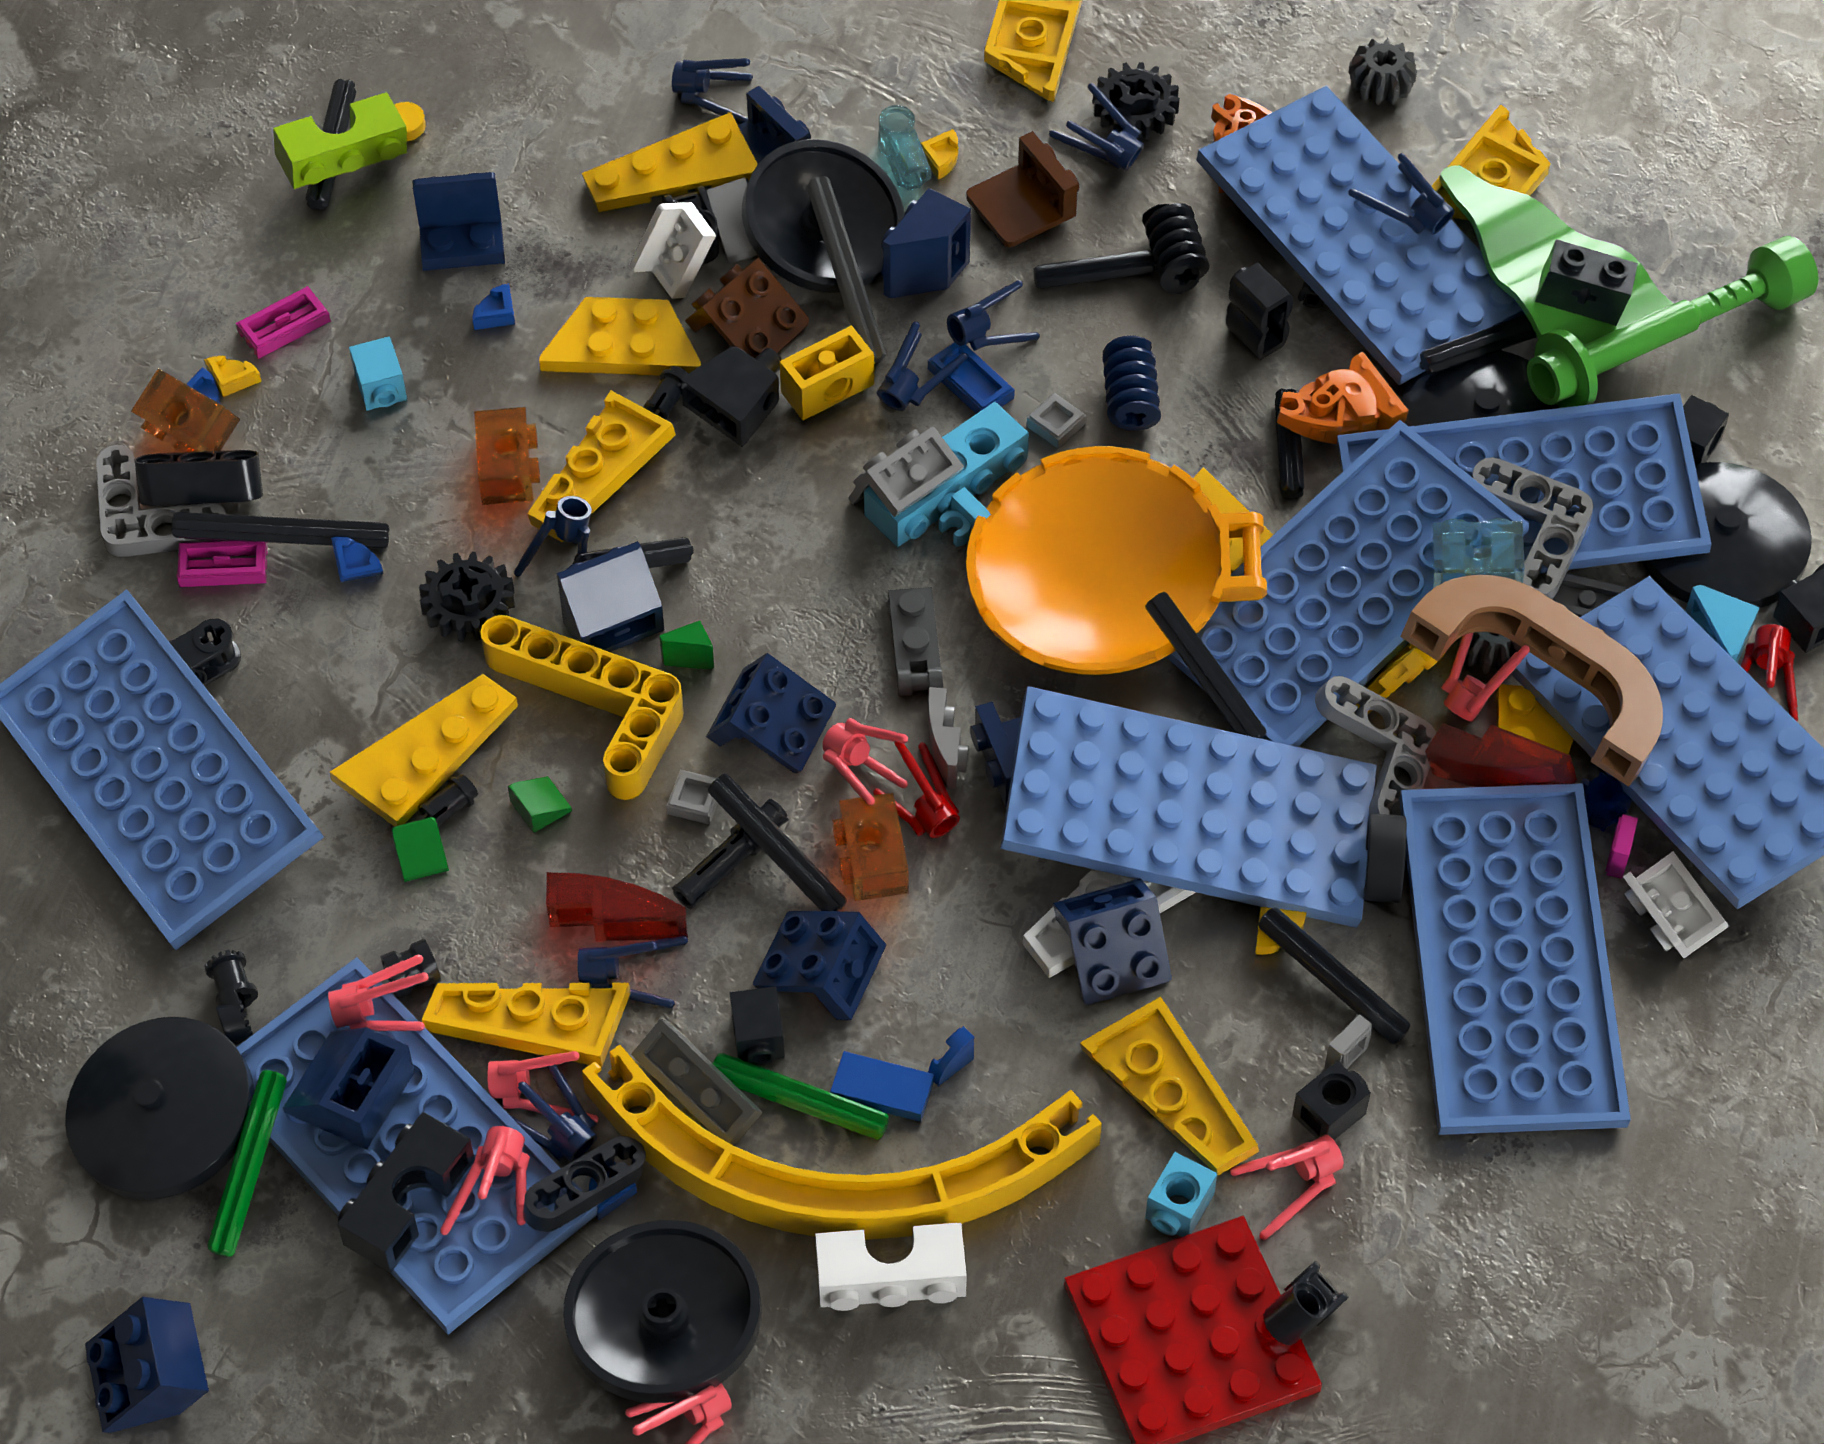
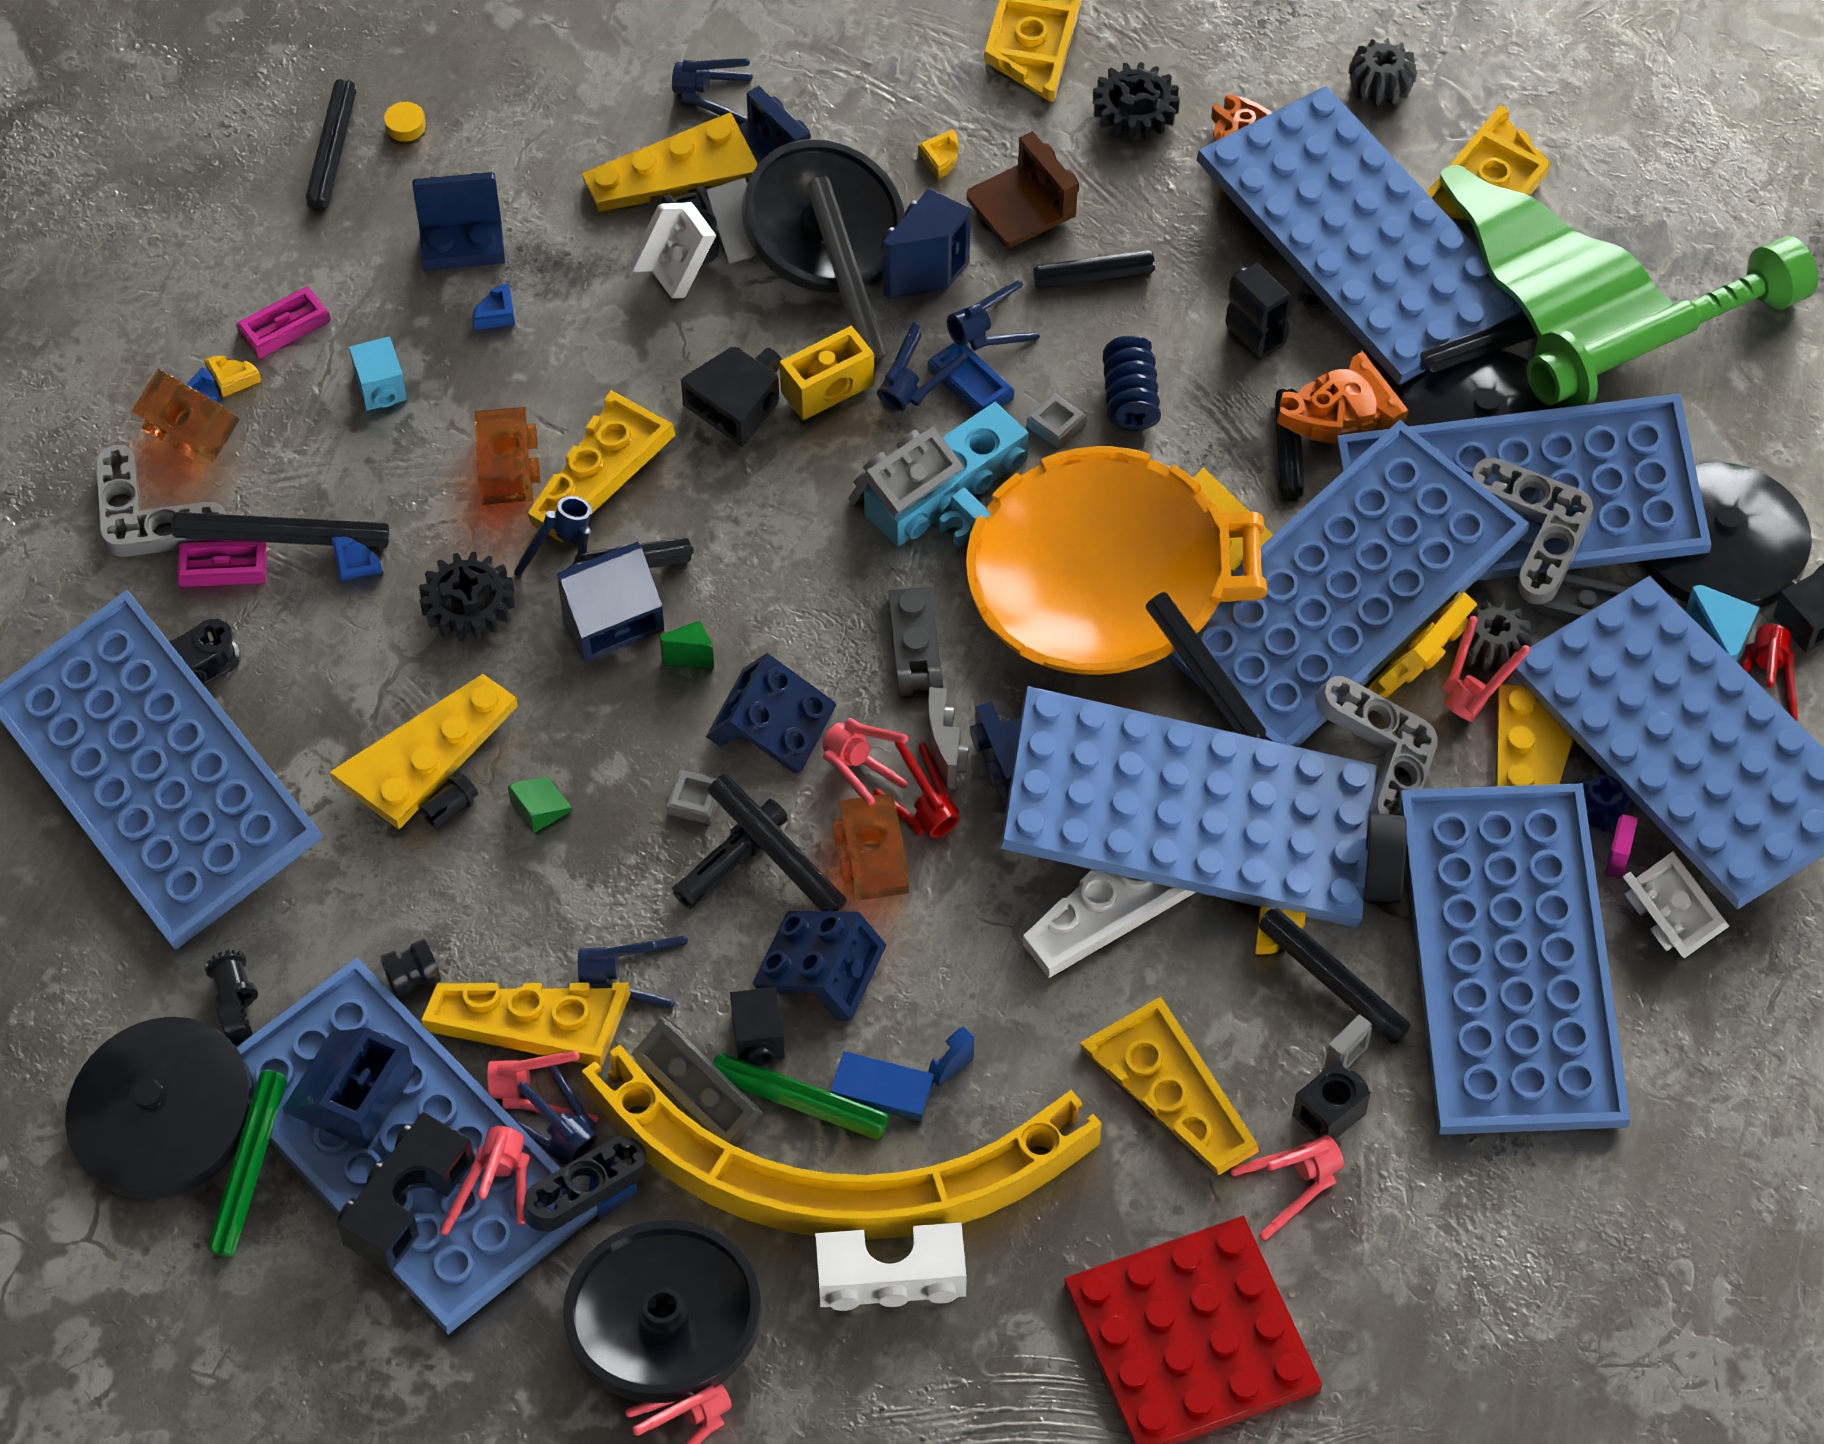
dark blue slope [85,1297,209,1433] -> none
black beam [134,450,263,506] -> none
lime arch [273,92,407,189] -> none
coral plant [328,955,429,1031] -> none
green slope [391,817,449,882] -> none
yellow beam [480,615,684,800] -> none
yellow wing [539,297,701,376] -> none
clear red slope [546,872,688,942] -> none
black pin [644,366,688,420] -> none
reddish brown bracket [684,258,809,358] -> none
clear light blue piece [877,105,932,191] -> none
dark blue plant [1049,83,1144,171] -> none
dark blue bracket [1053,878,1172,1005] -> none
black piece [1142,203,1210,294] -> none
medium azure brick [1145,1152,1218,1237] -> none
black piece [1263,1260,1349,1345] -> none
dark blue plant [1348,153,1455,235] -> none
medium nougat arch [1400,575,1663,787] -> none
clear red slope [1425,723,1577,787] -> none
clear light blue brick [1431,518,1525,588] -> none
black brick [1535,239,1638,326] -> none
black brick [1683,395,1729,464] -> none

